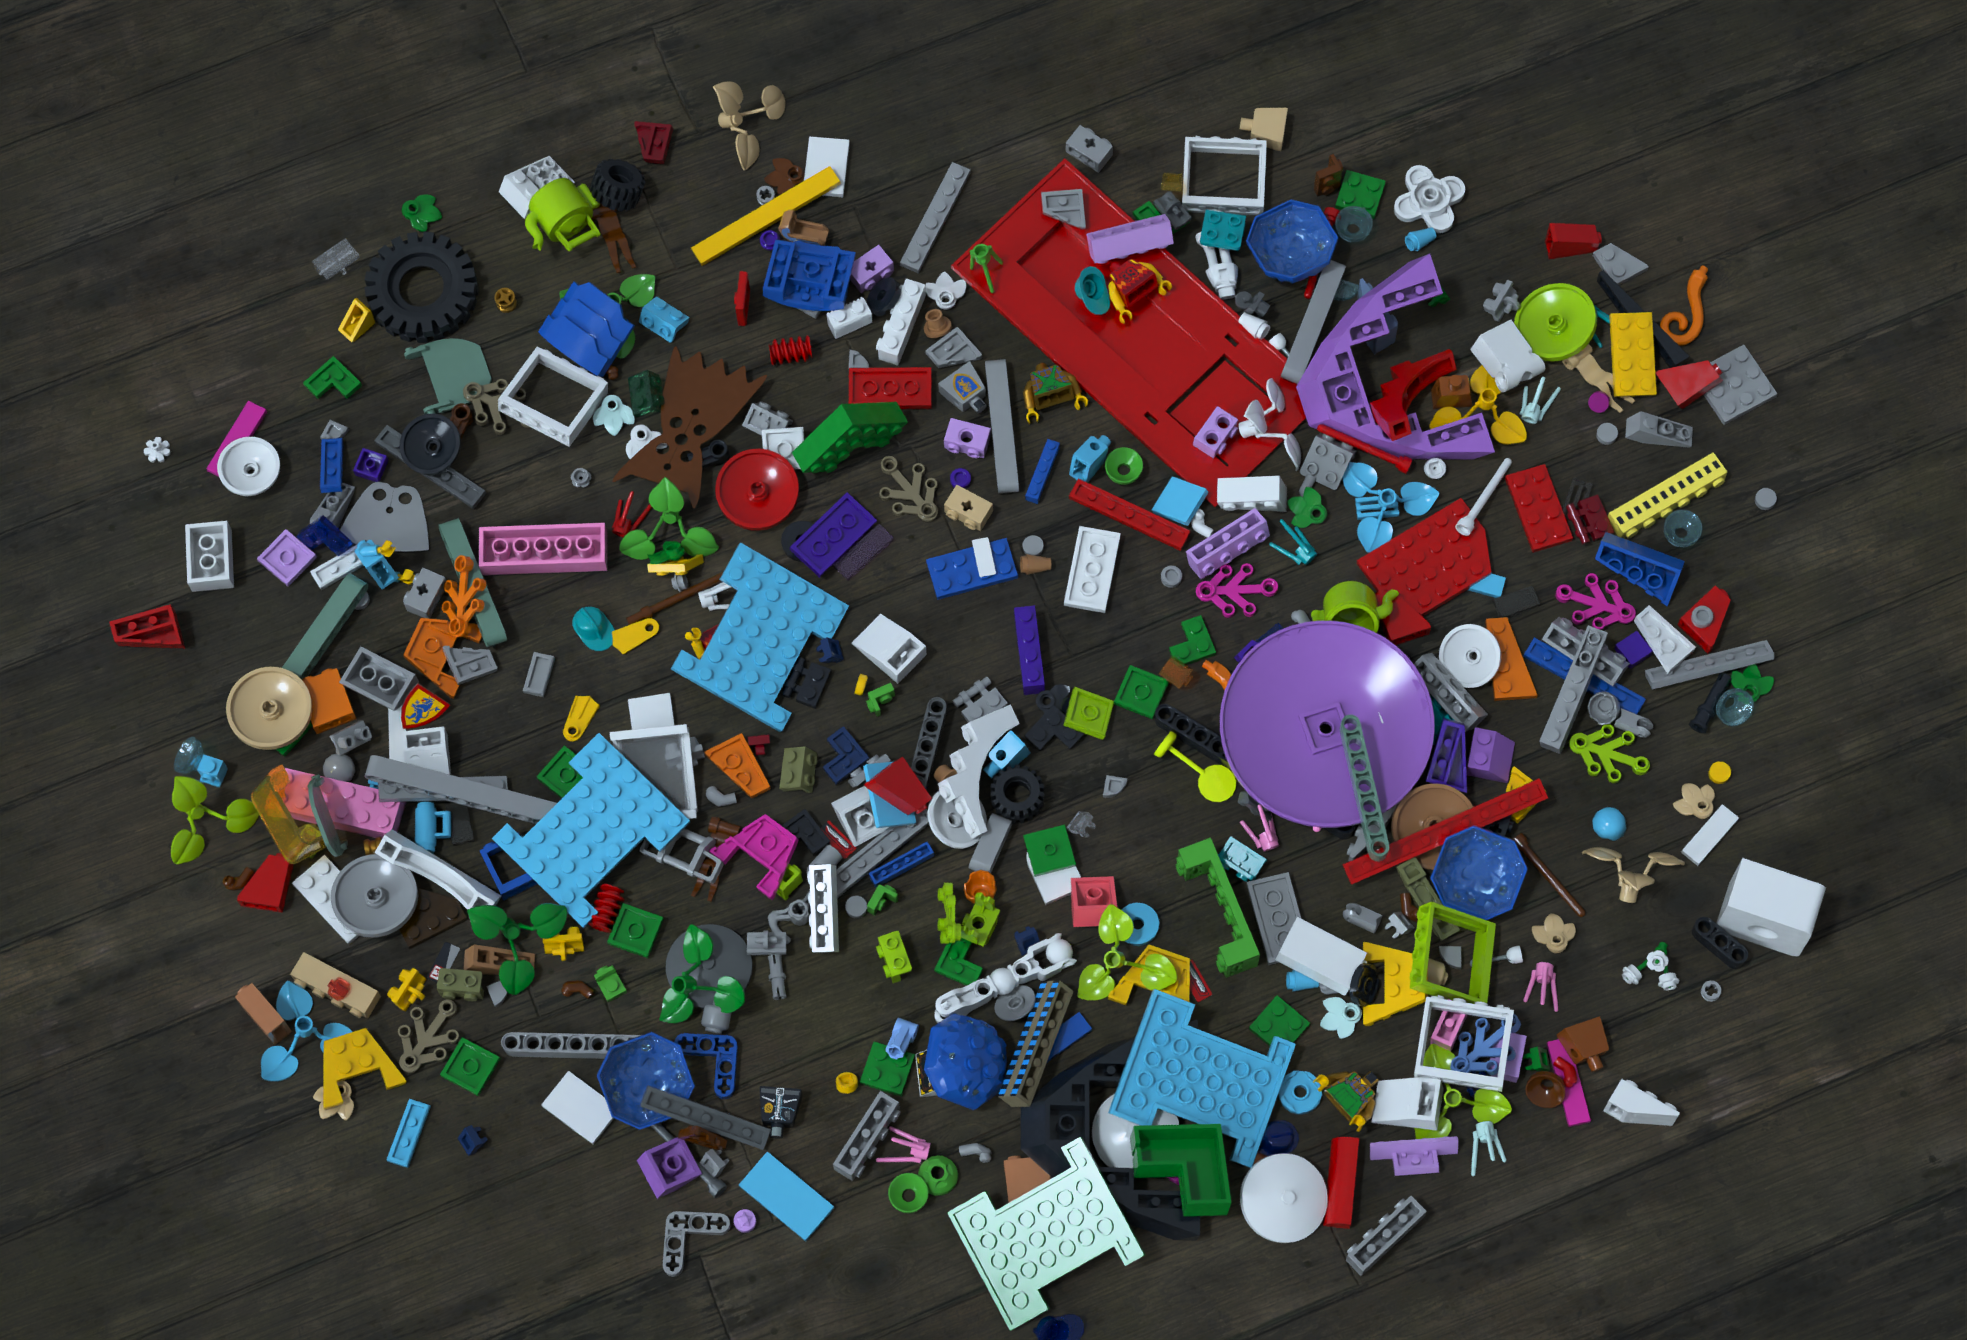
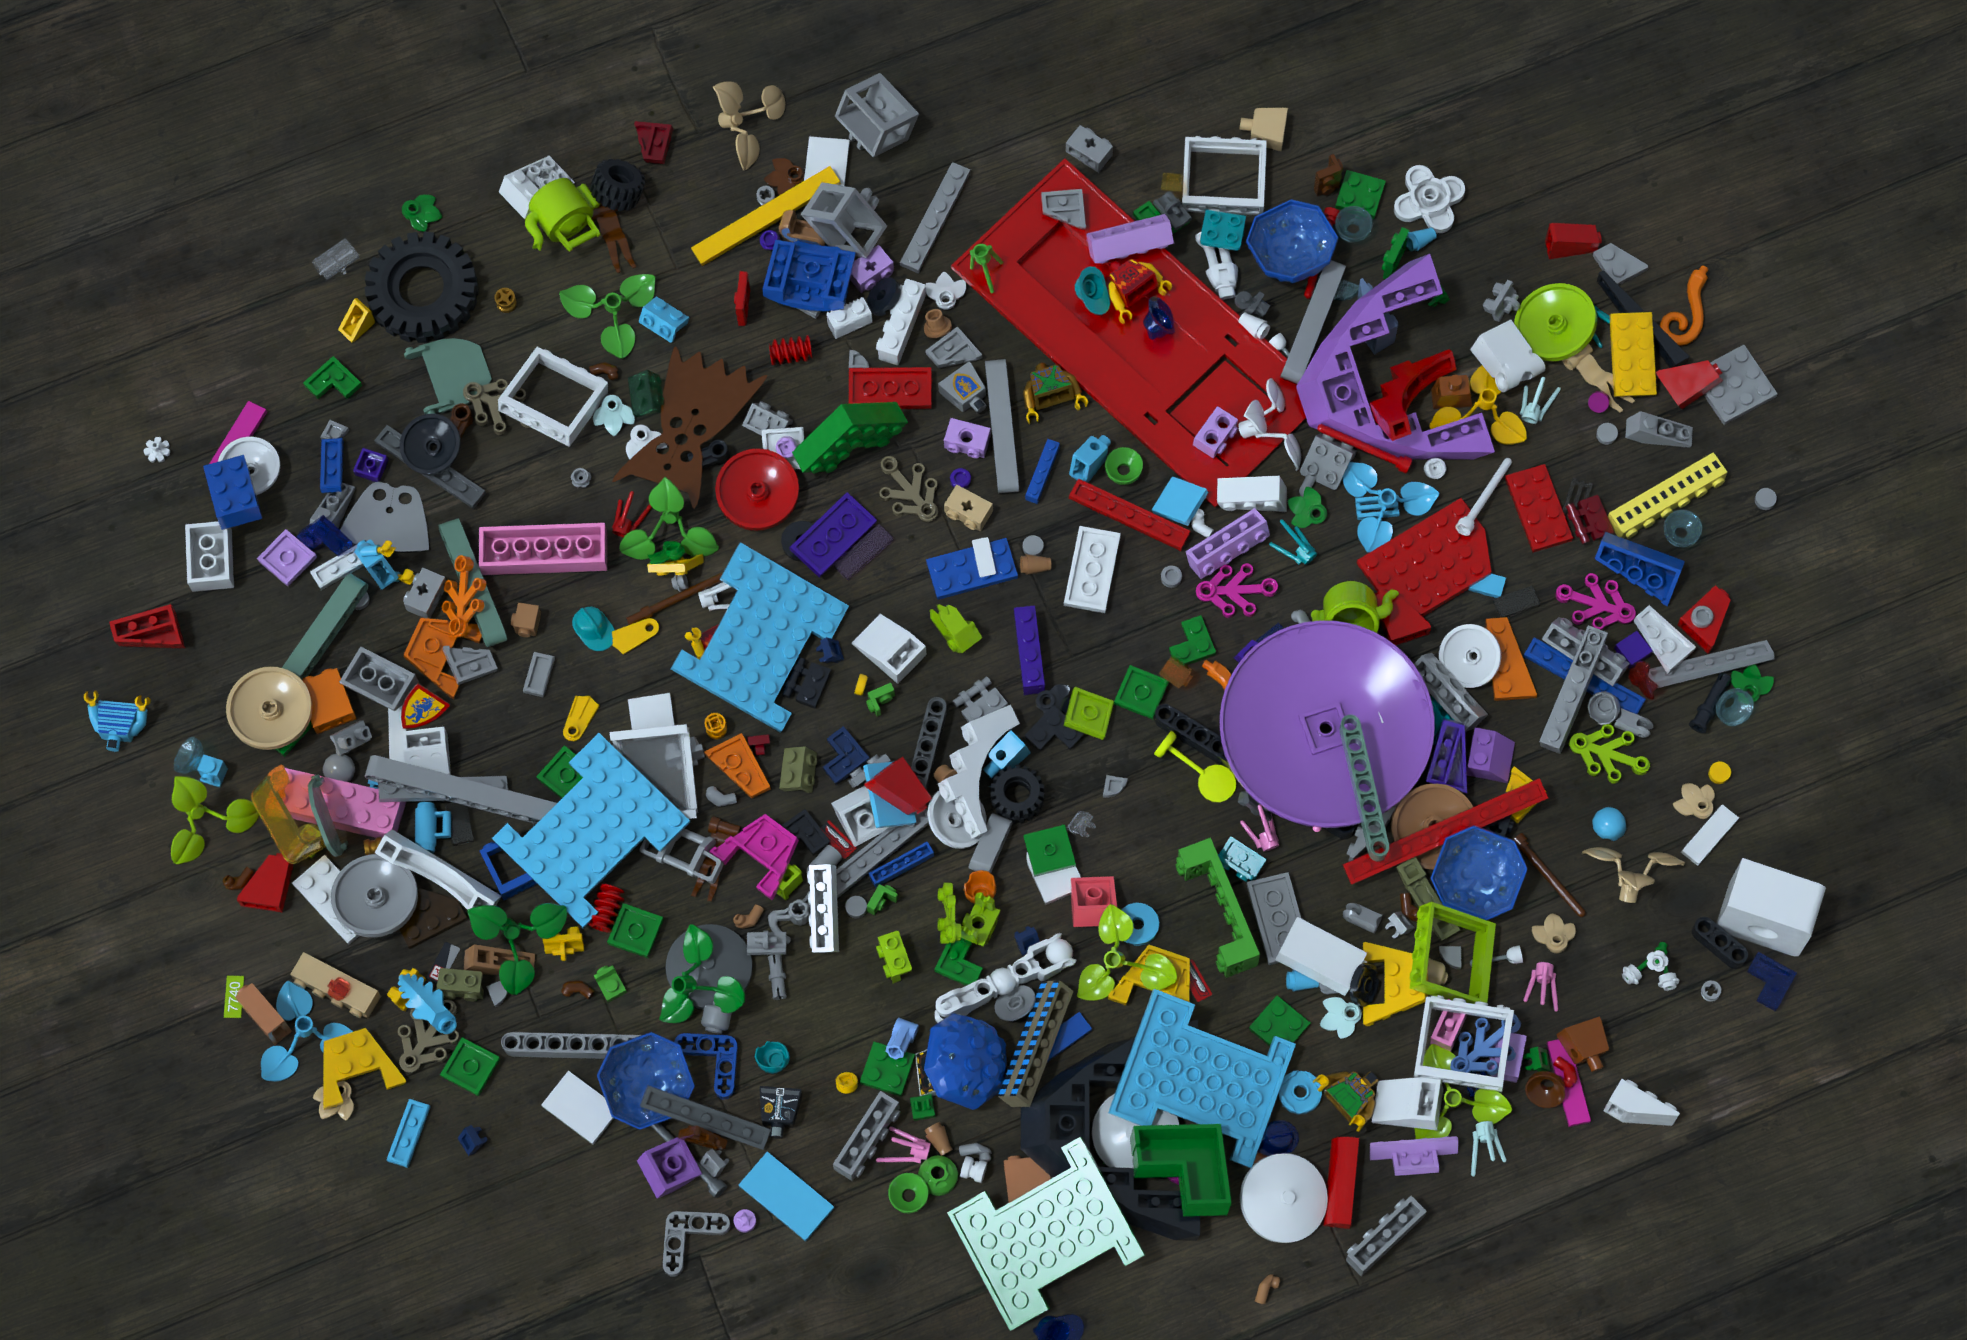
blue slope [538,281,635,377] -> none
none -> medium azure torso [84,691,151,752]
none -> blue brick [203,455,262,530]
none -> lime sticker [224,976,244,1018]
none -> medium azure plant [398,973,457,1034]
none -> medium nougat brick [511,603,541,637]
none -> light orange wheel [704,713,727,740]
none -> medium nougat arm [733,904,764,929]
none -> teal hair [755,1041,790,1074]
none -> lavender tile [776,436,797,458]
none -> light grey piece [801,182,887,258]
none -> light grey piece [835,73,919,158]
none -> green tile [910,1094,935,1121]
none -> medium nougat cone [924,1122,953,1156]
none -> lime piece [930,604,982,653]
none -> white wheel [960,1156,988,1183]
none -> clear blue piece [1143,296,1175,340]
none -> medium nougat arm [1255,1274,1280,1304]
none -> green plate [1381,227,1410,279]
none -> clear red plate [1629,661,1658,700]
none -> clear blue plate [1747,952,1797,1011]

